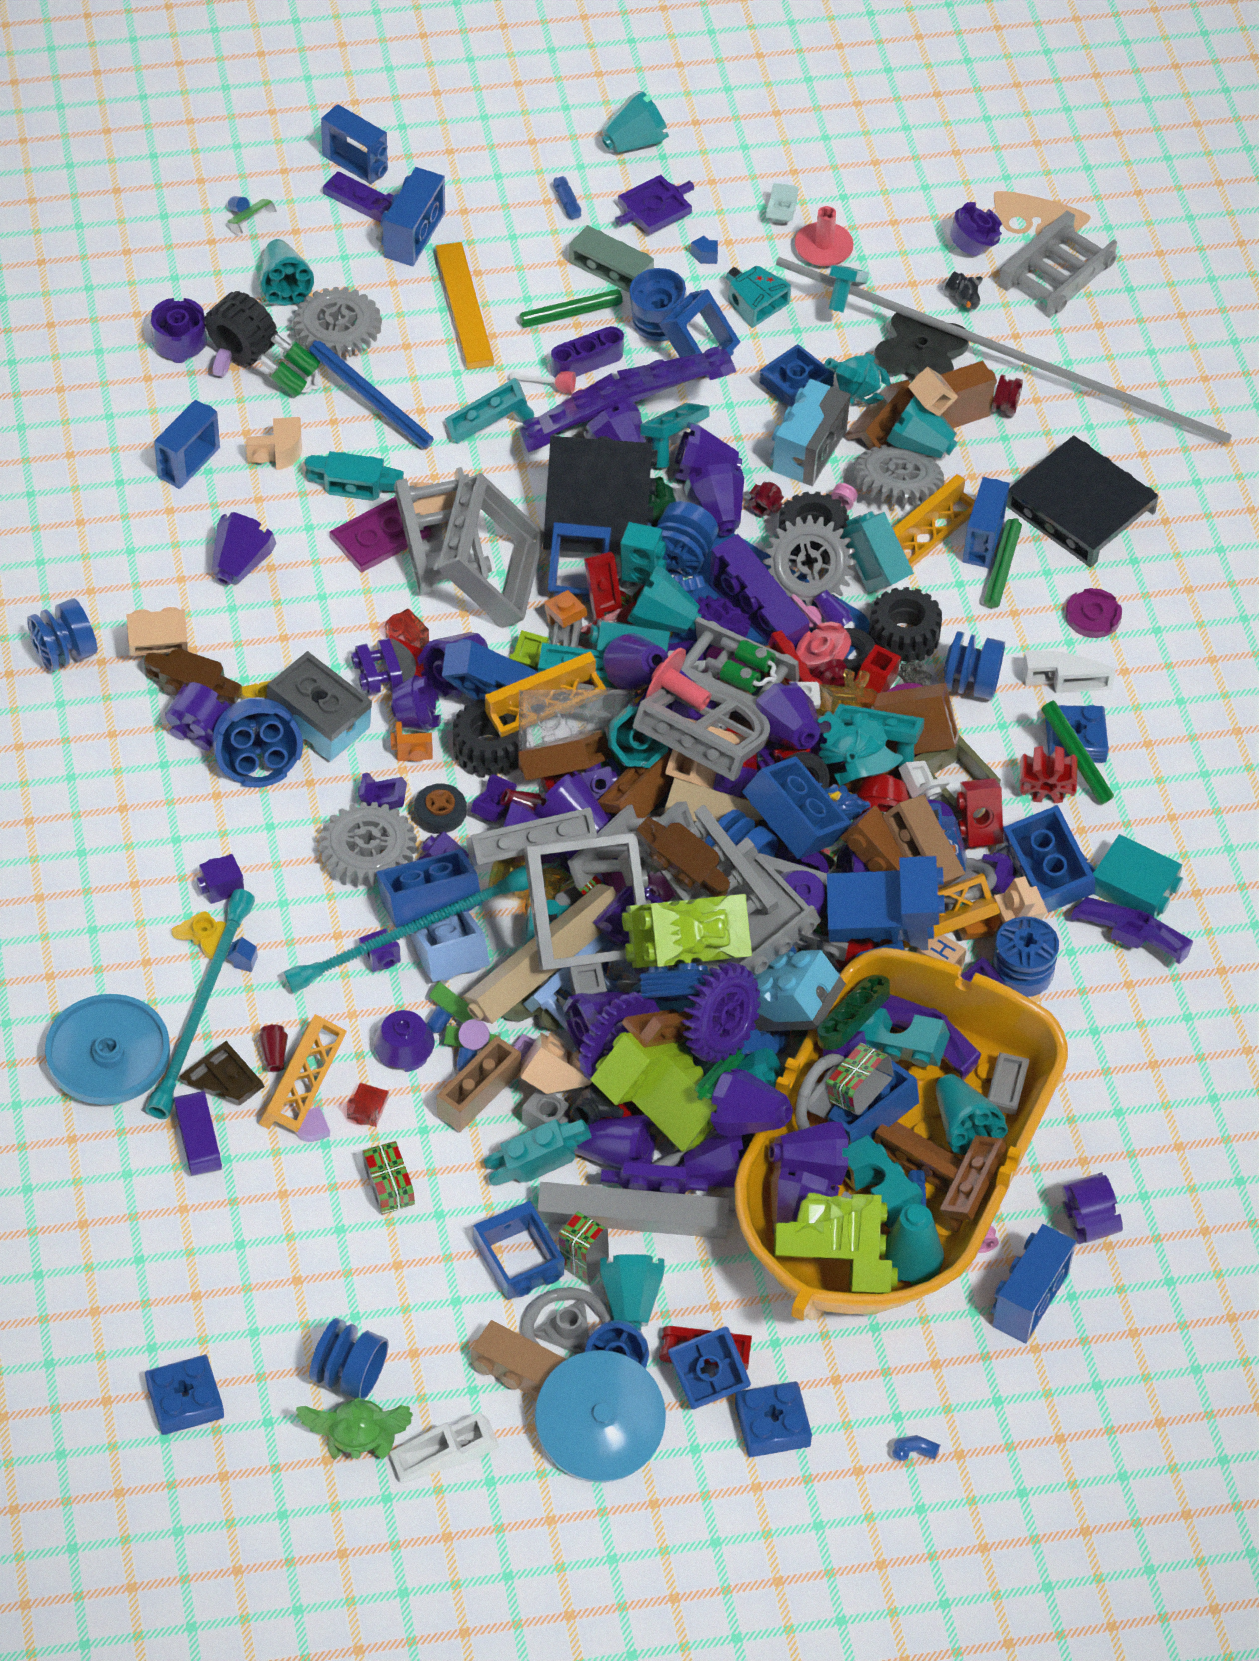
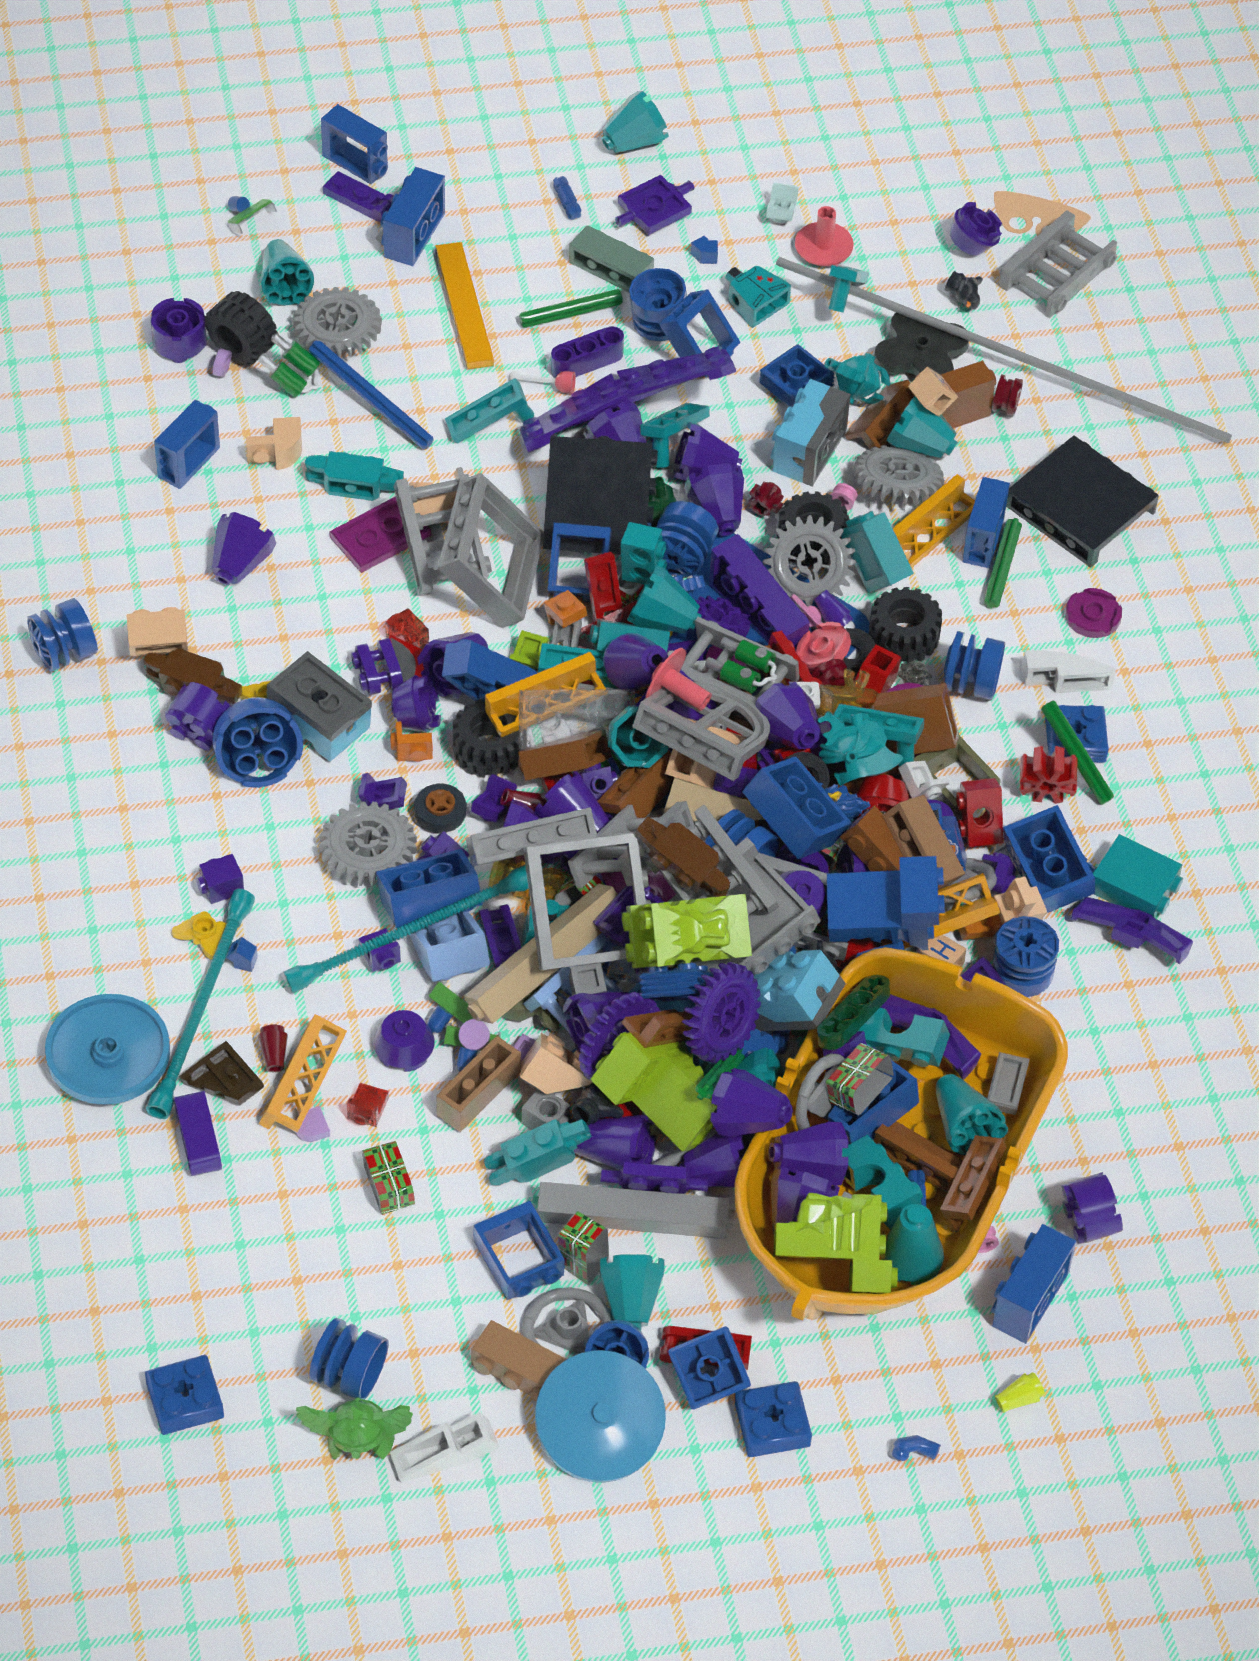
none -> dark purple plate [478,904,522,969]
none -> neon yellow cone [995,1372,1045,1413]

